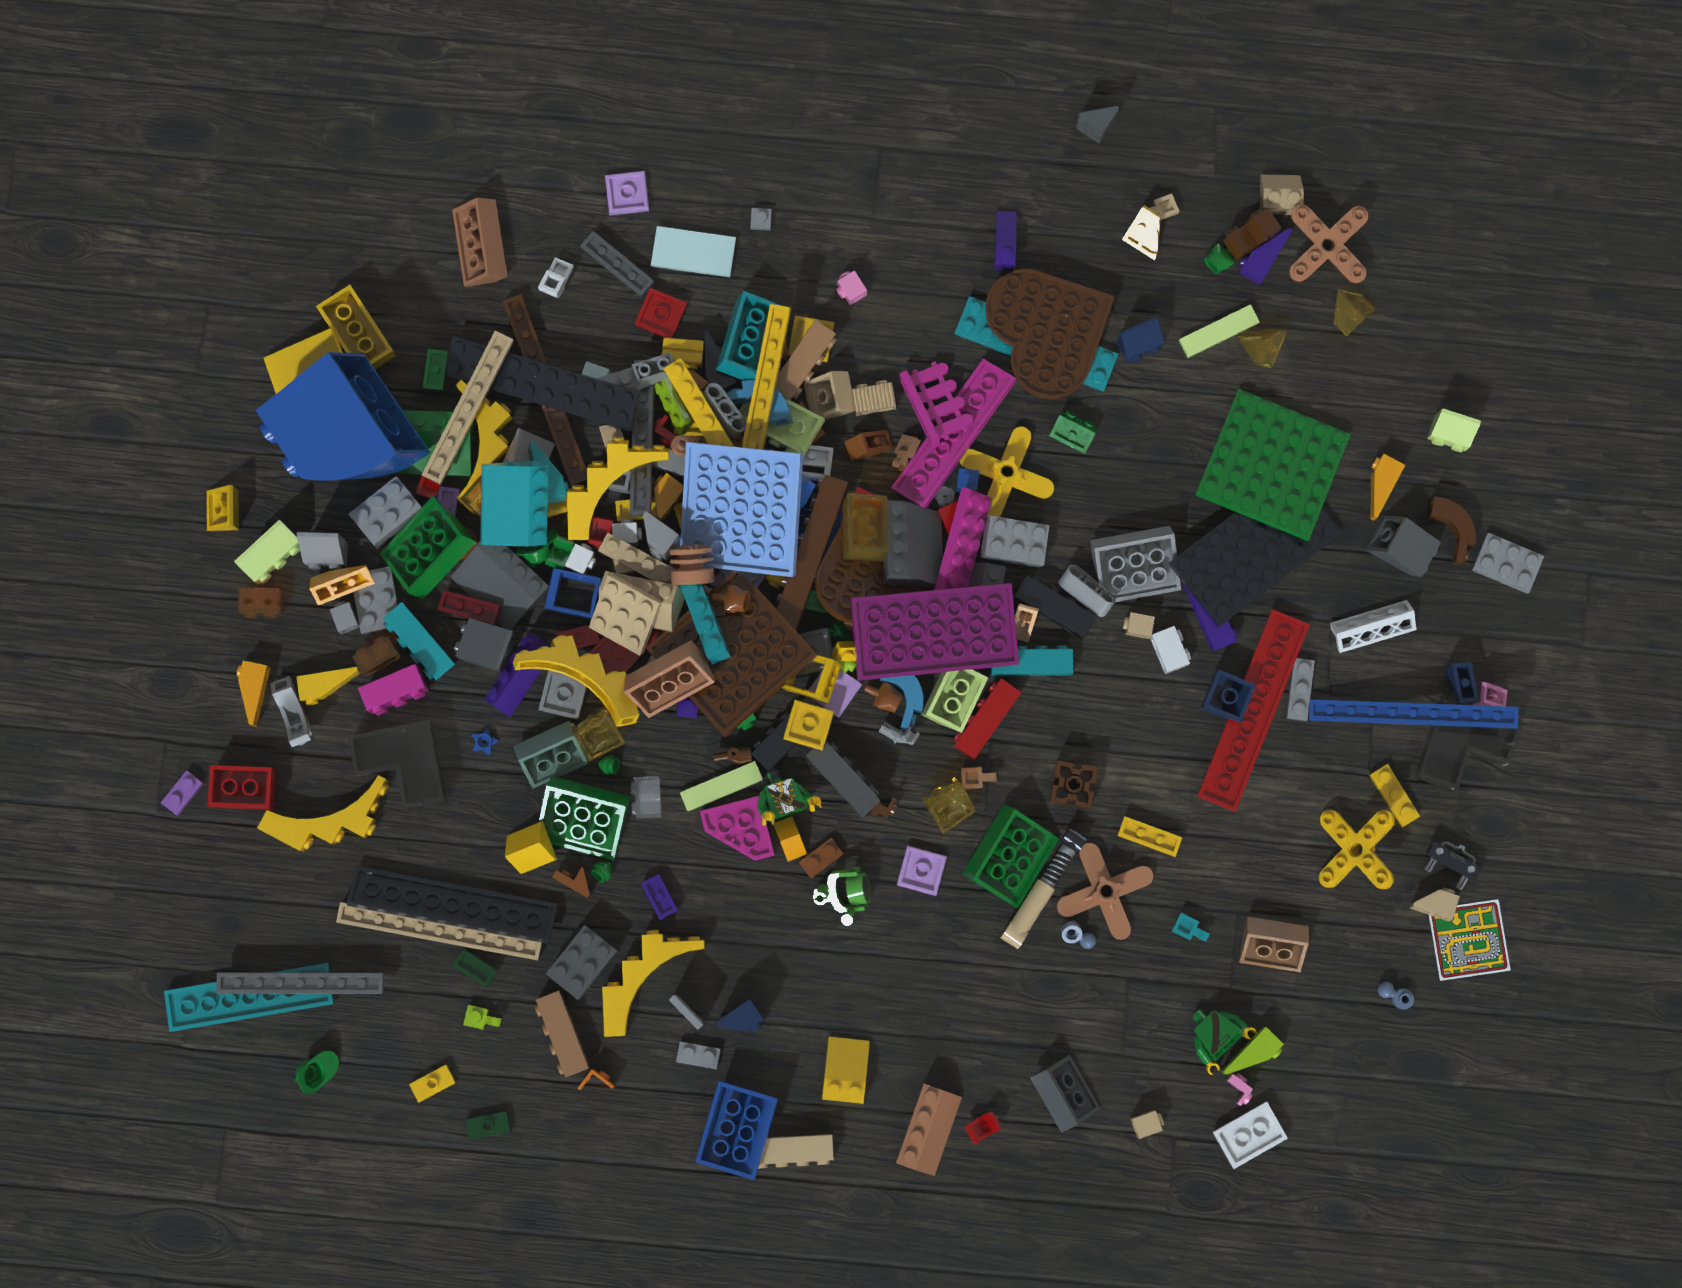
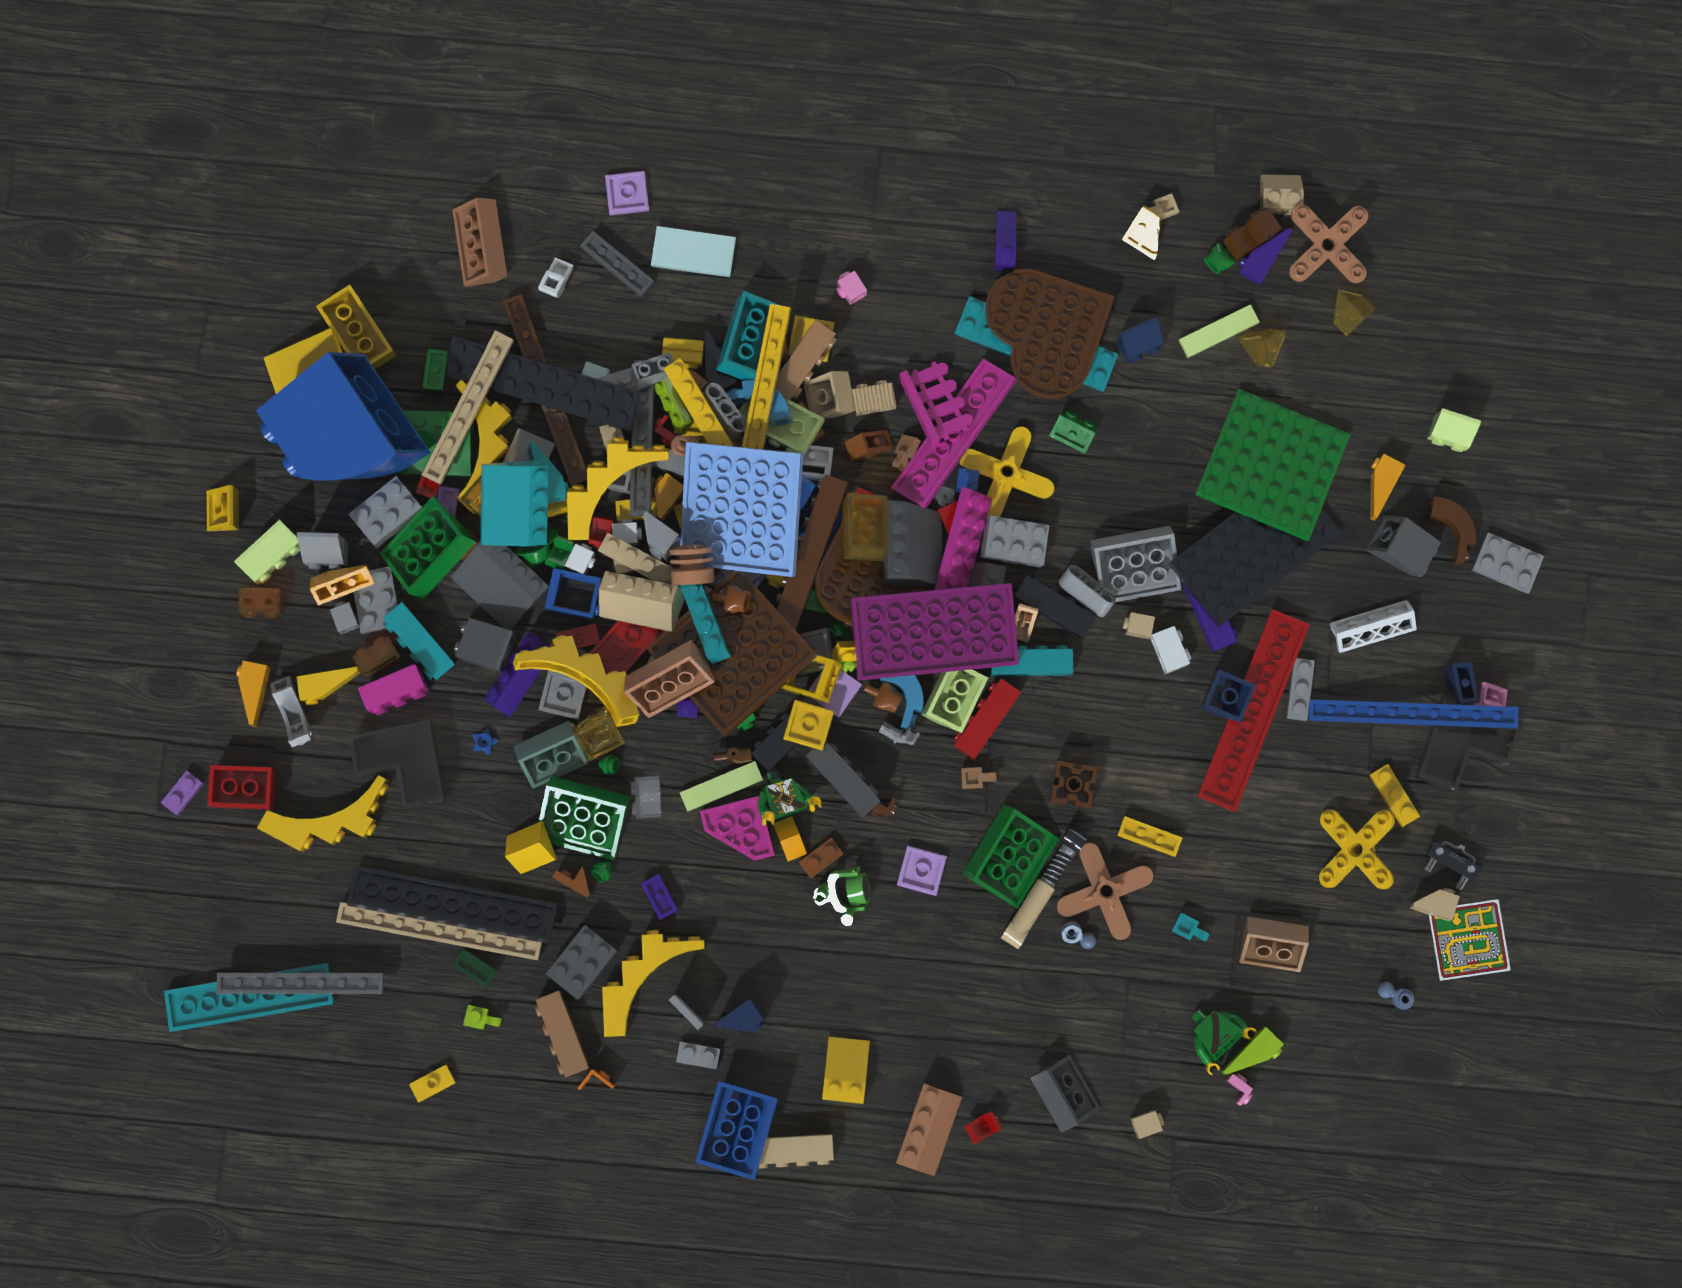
green piece [294,1050,339,1094] -> none
dark red plate [437,590,502,626] -> none
dark green plate [466,1111,511,1140] -> none
tan plate [589,573,663,655] -> none
red plate [635,288,687,338] -> none
light grey plate [750,208,772,231] -> none
clear yellow brick [921,778,976,834] -> none
dark grey slope [1075,106,1119,144] -> none
white plate [1213,1102,1288,1169] -> none

